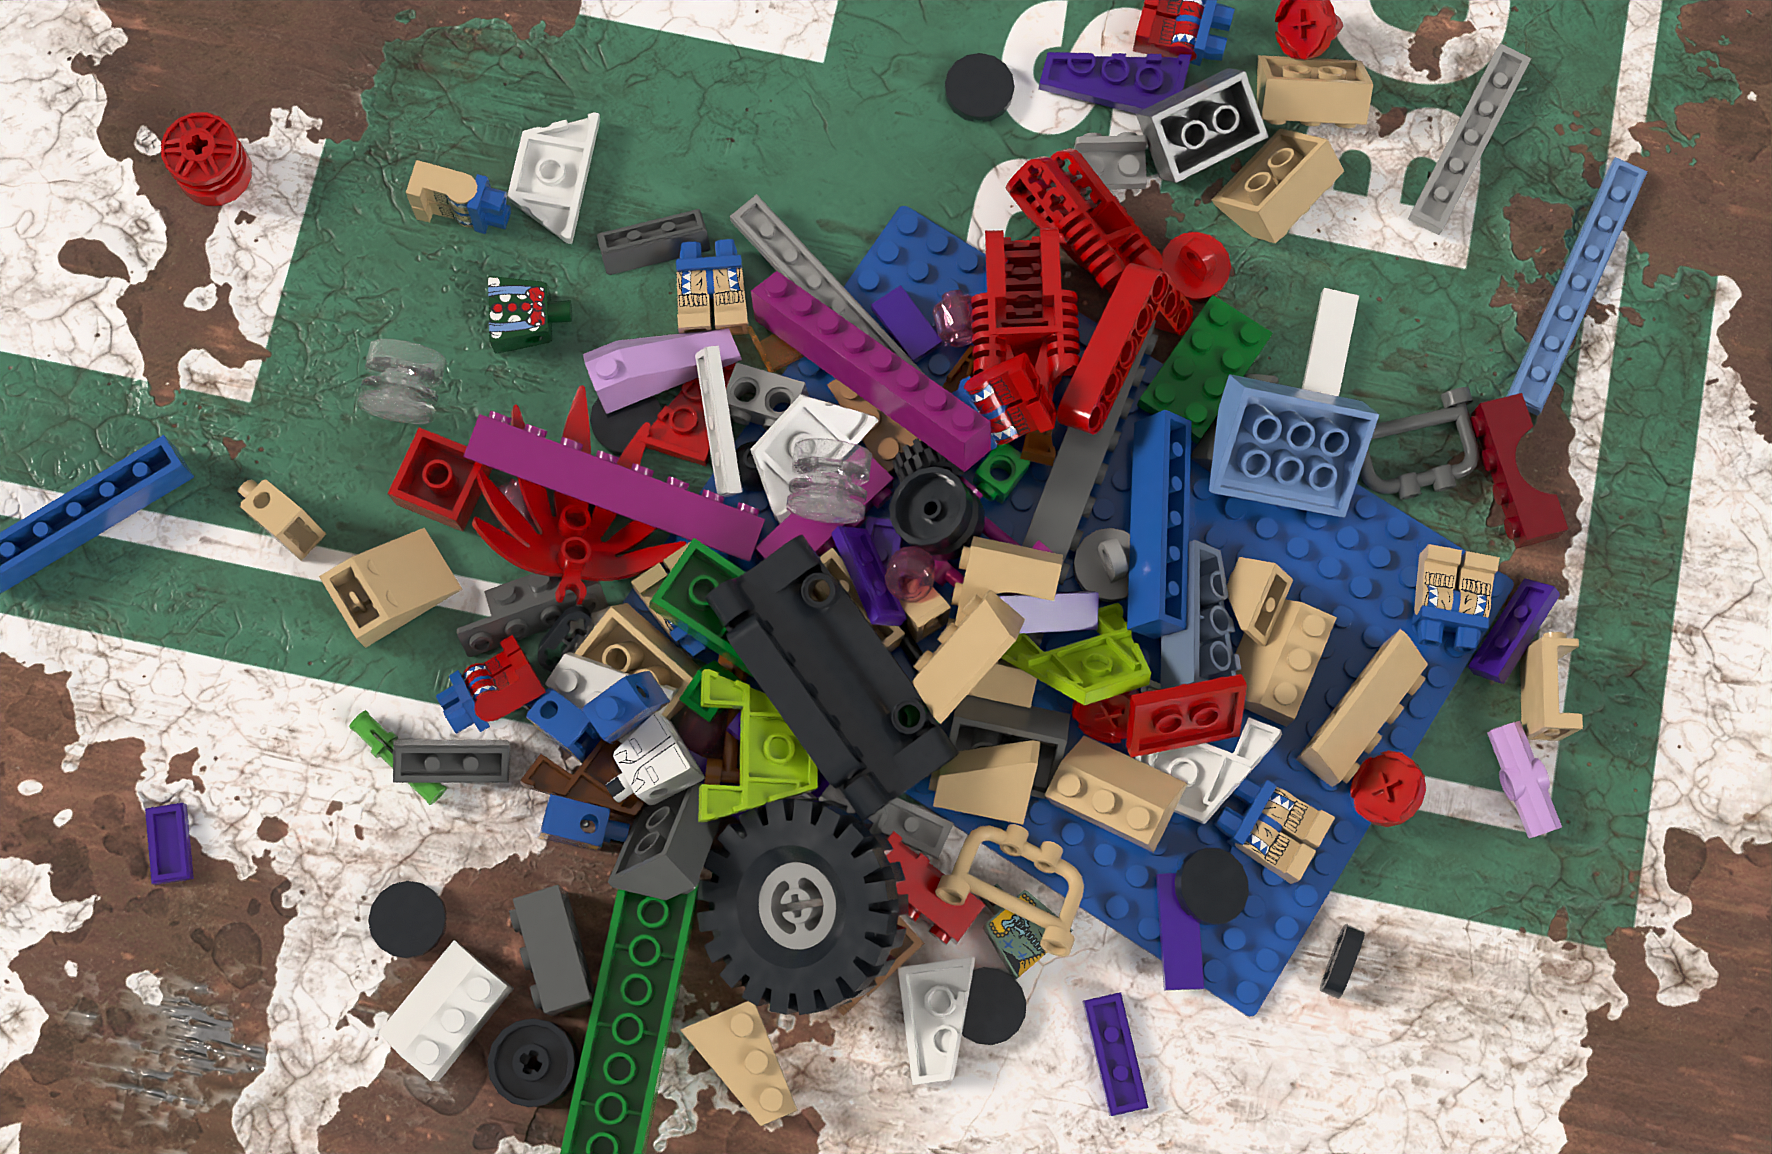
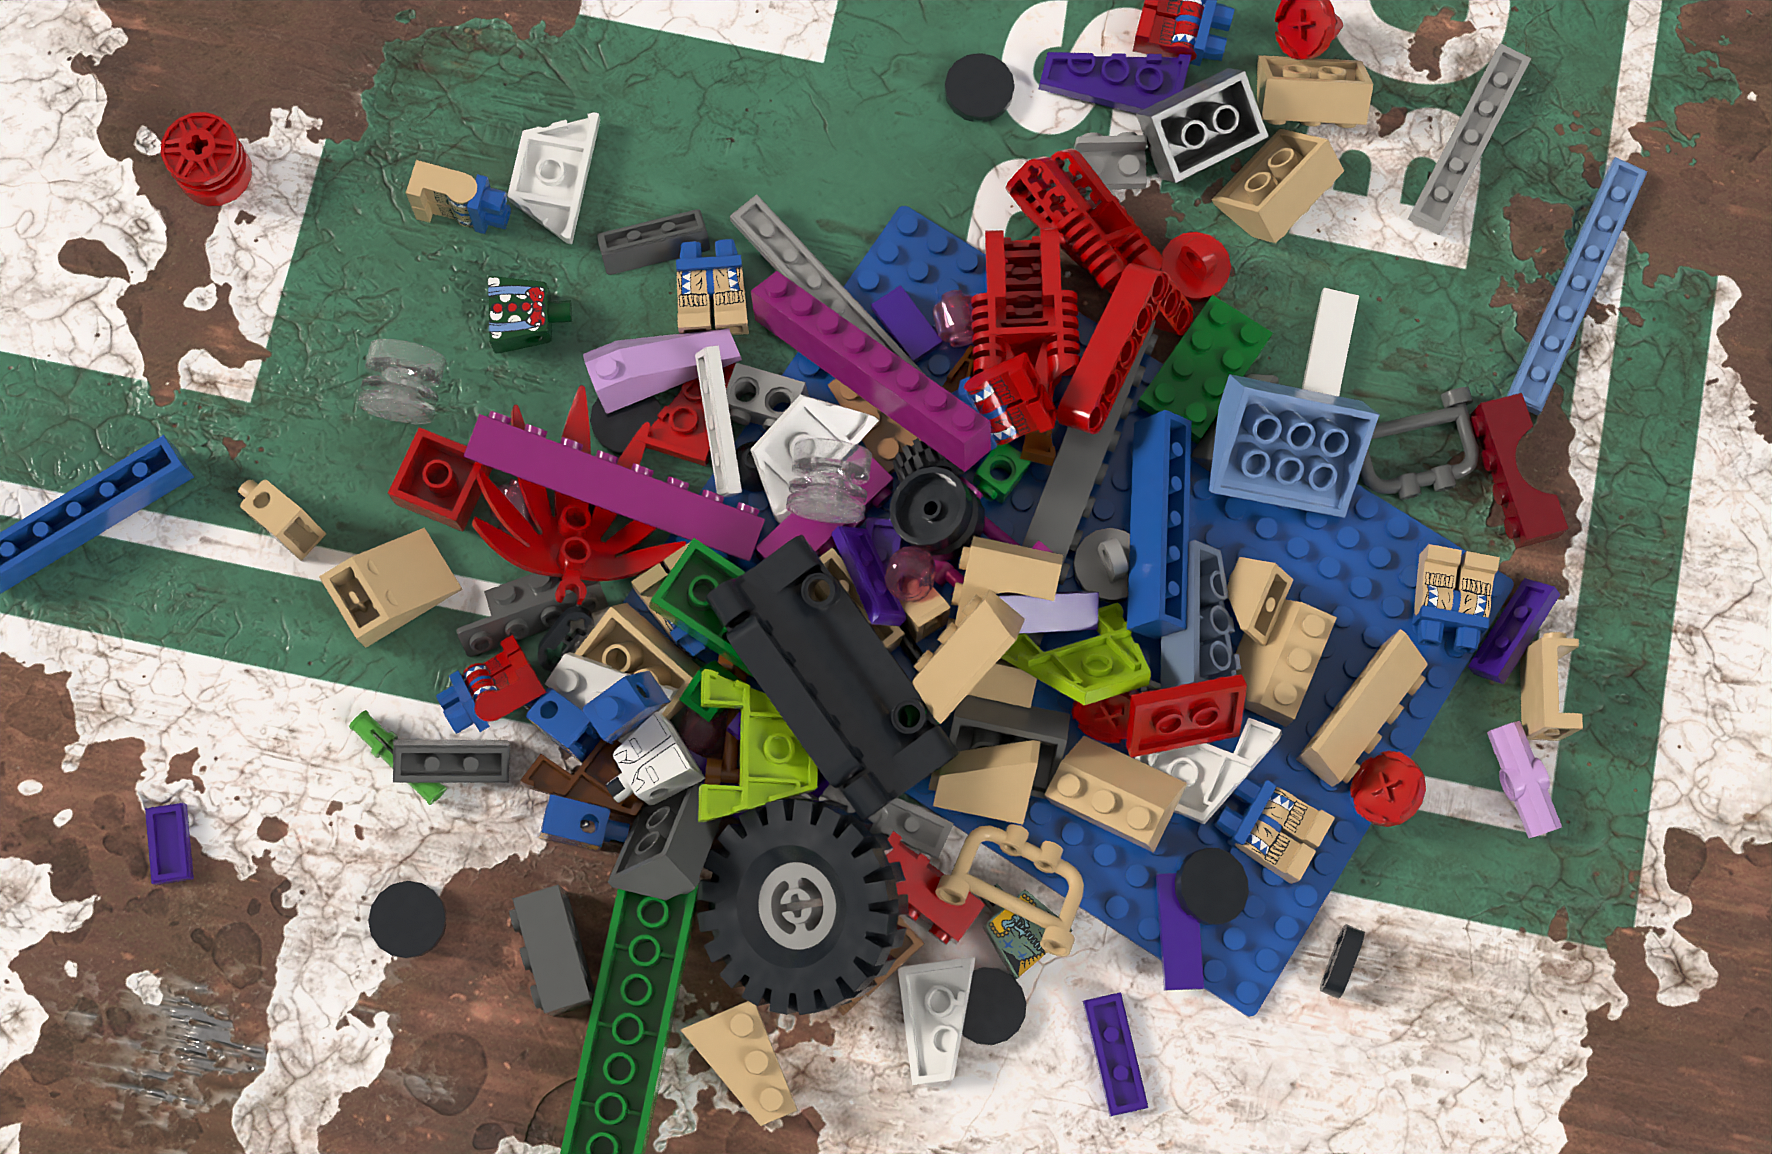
white slope [378,940,514,1081] -> none
black wheel [487,1018,580,1107] -> none
clear orange bracket [746,326,804,373] -> none

